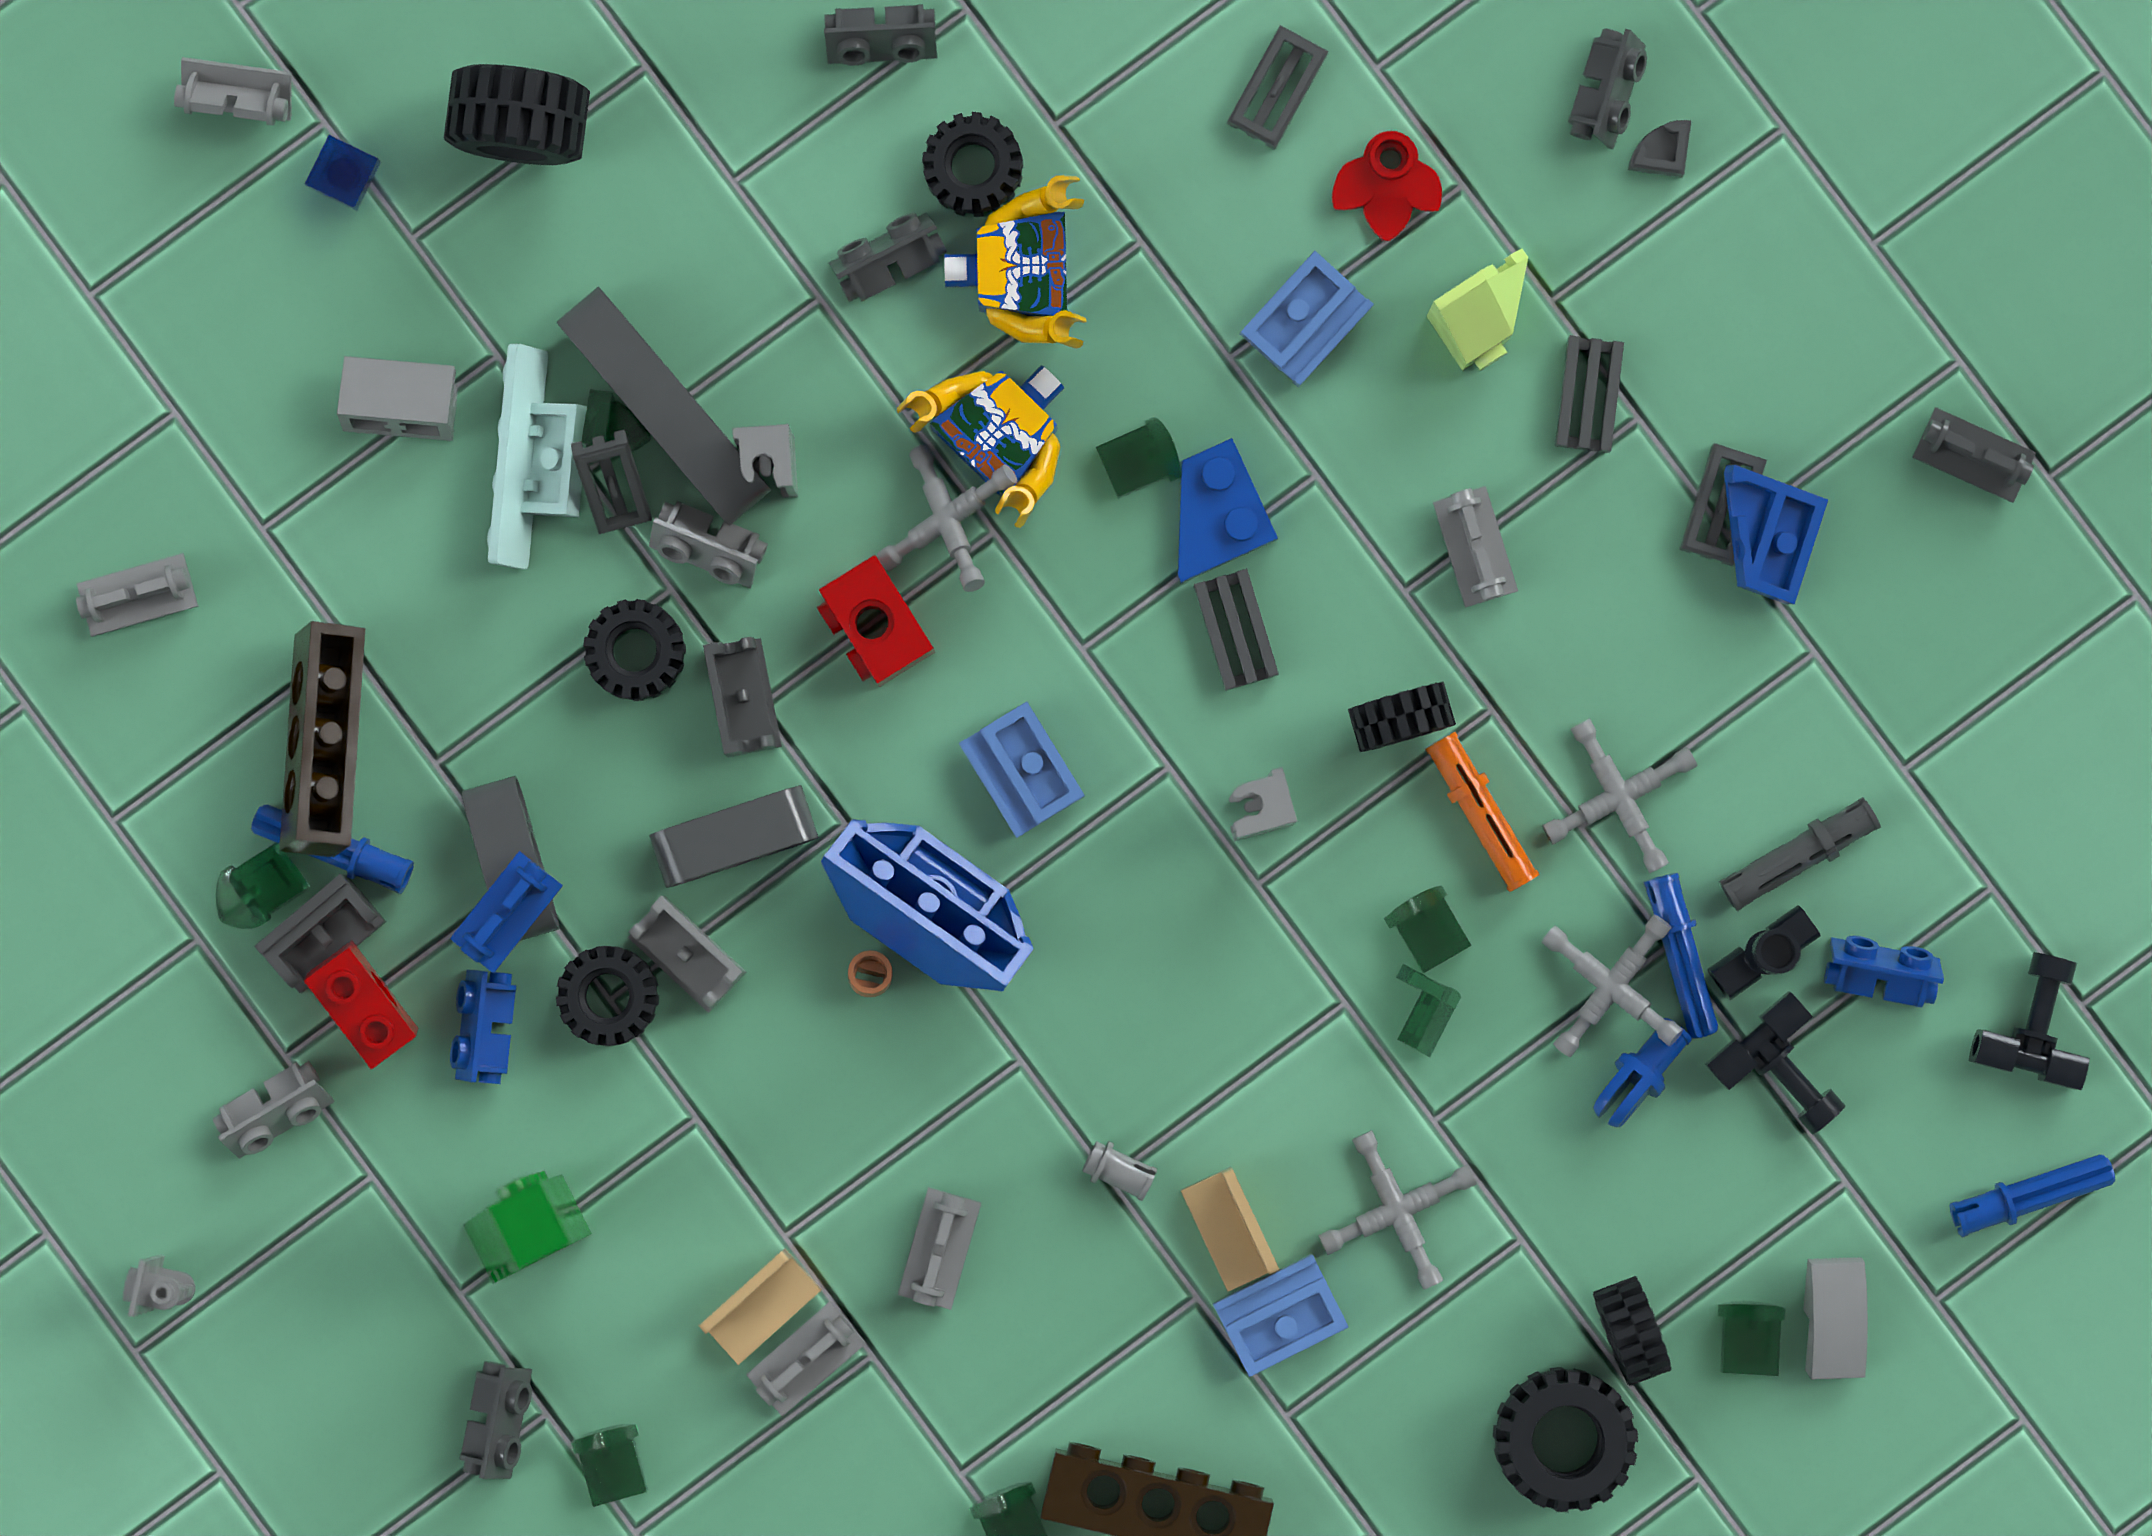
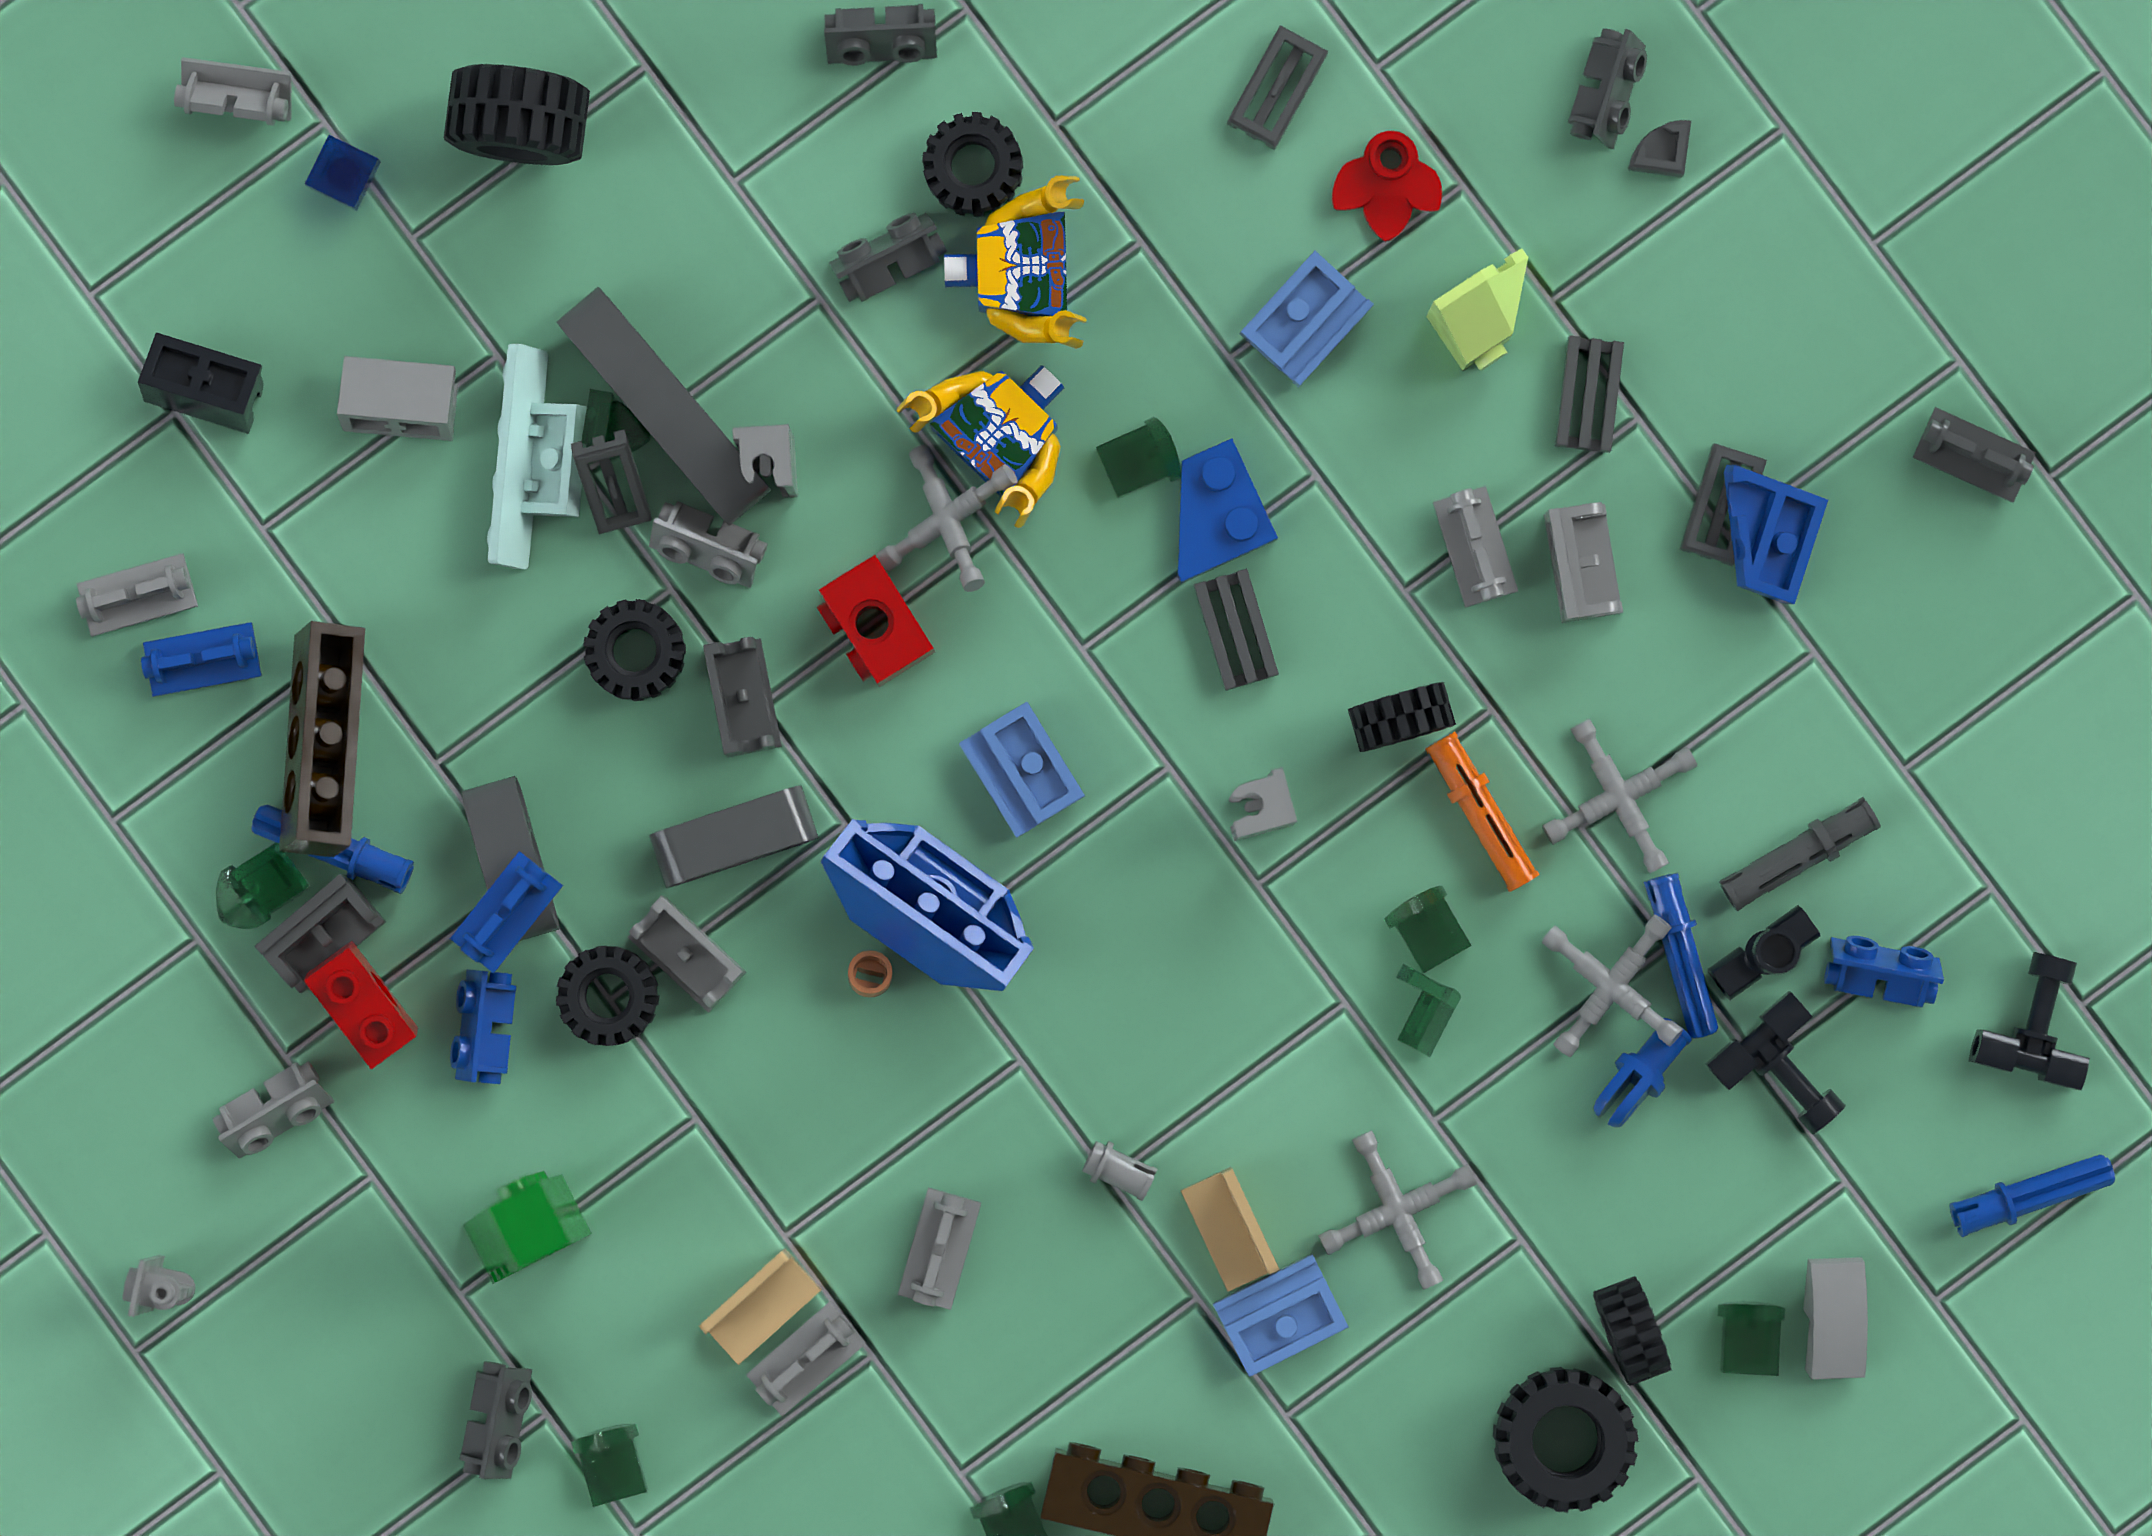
none -> black hinge [138,332,263,434]
none -> blue hinge [141,622,262,697]
none -> light grey hinge [1544,502,1623,623]

